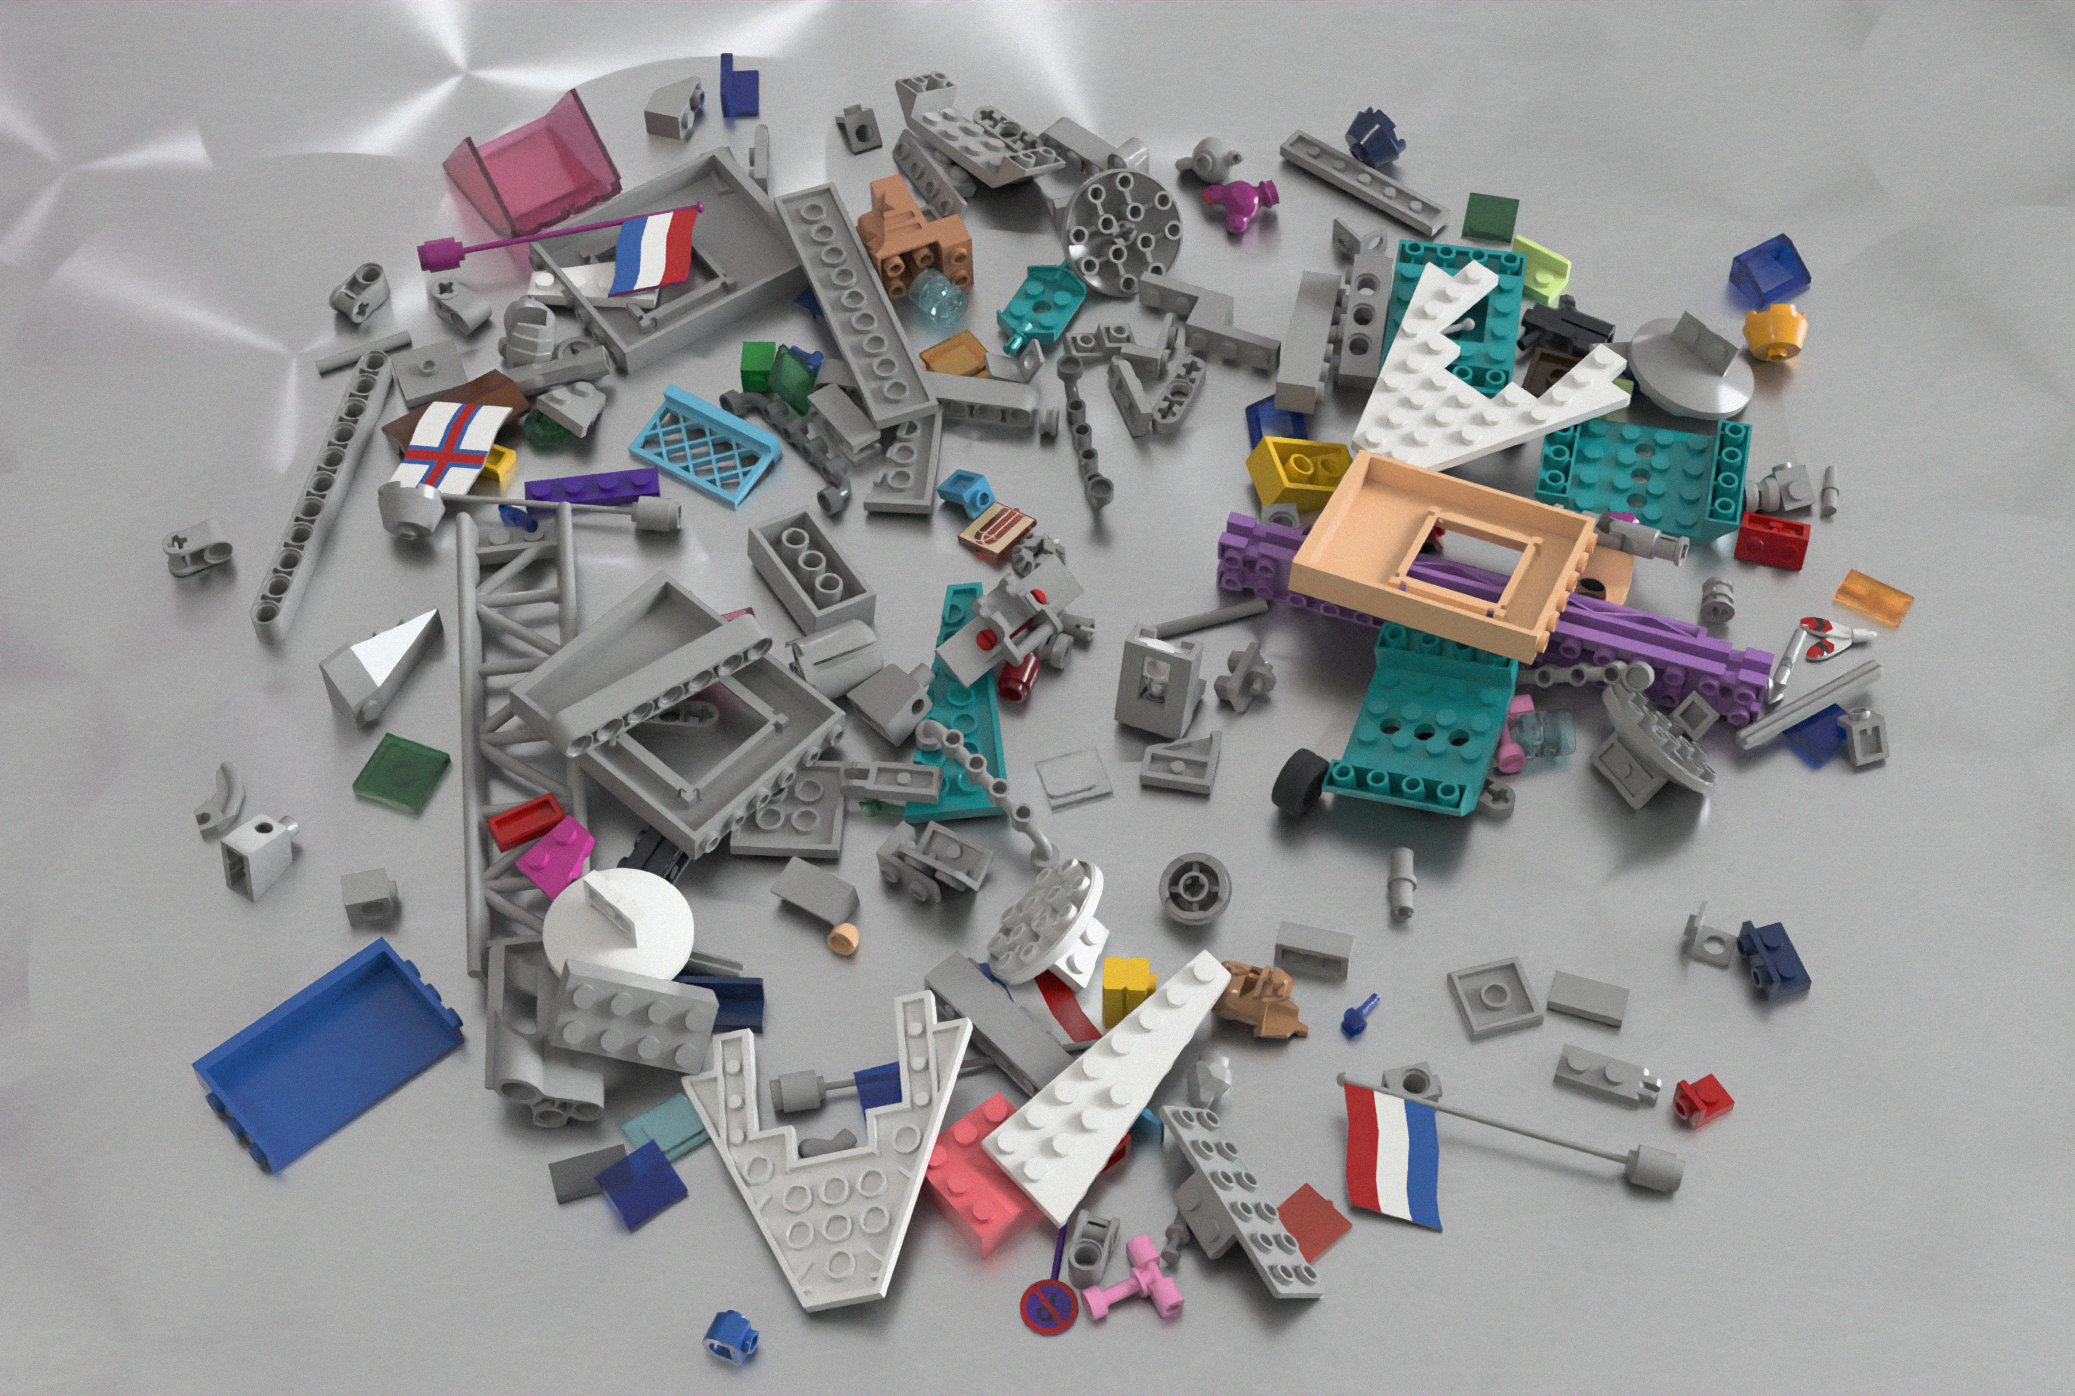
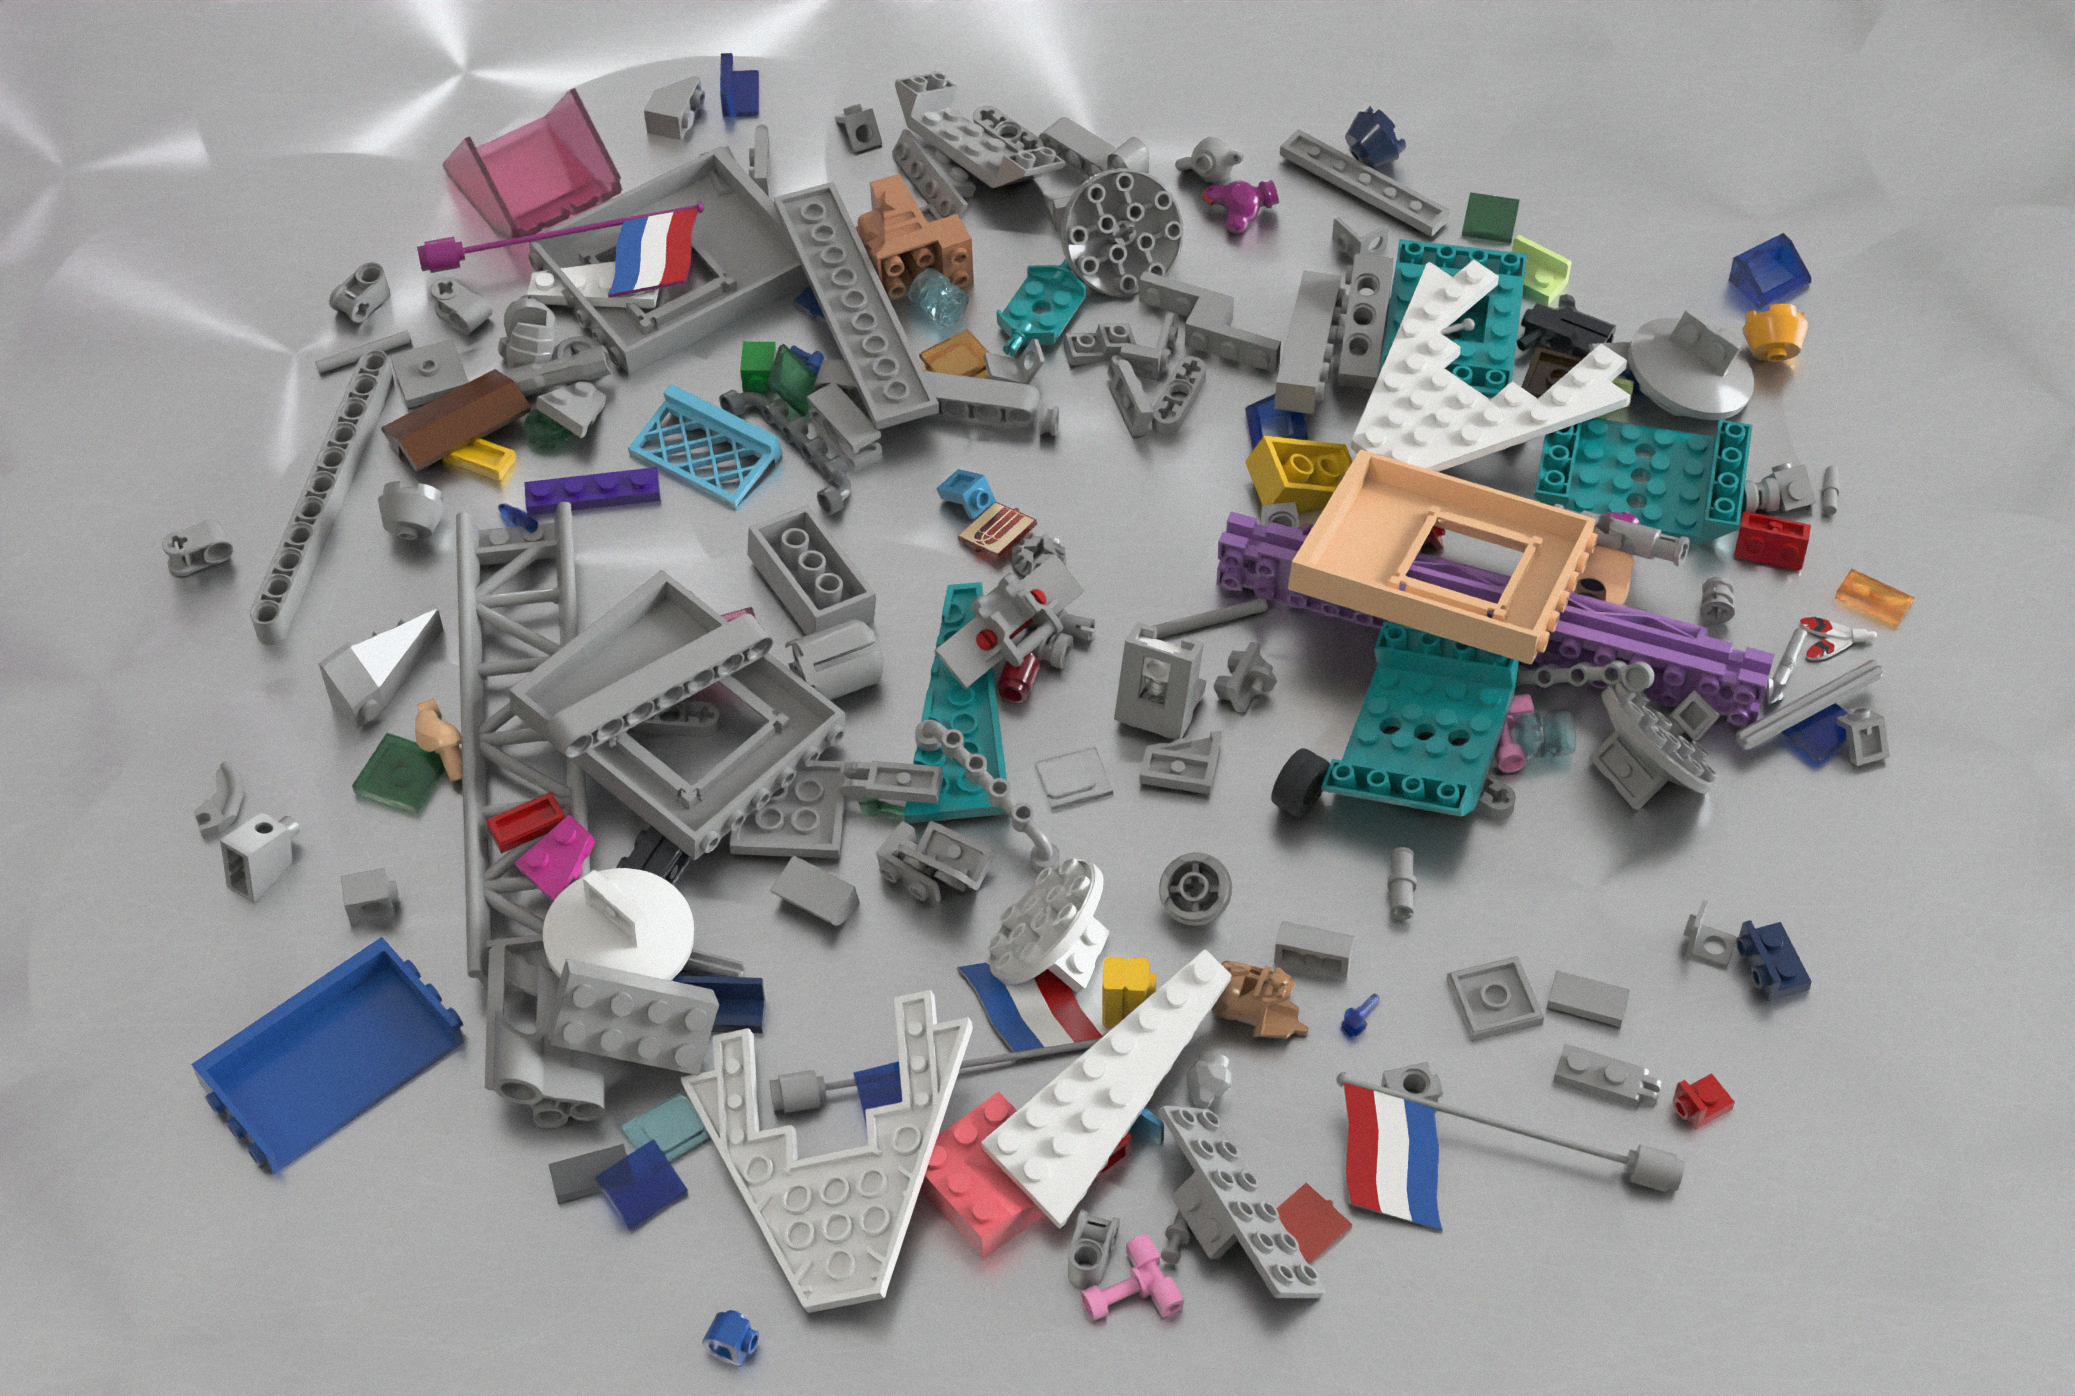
flag [378,401,682,532] -> none
light grey arm [798,1128,857,1159] -> none
light nougat hinge [827,923,860,956] -> none
light grey torso [846,662,936,747] -> none
light grey wing [863,405,944,514] -> none
light grey brick [924,950,1078,1098] -> none
piece [1020,1217,1079,1336] -> none
dark grey bar [1057,354,1114,509] -> none
none -> light nougat arm [415,698,462,782]

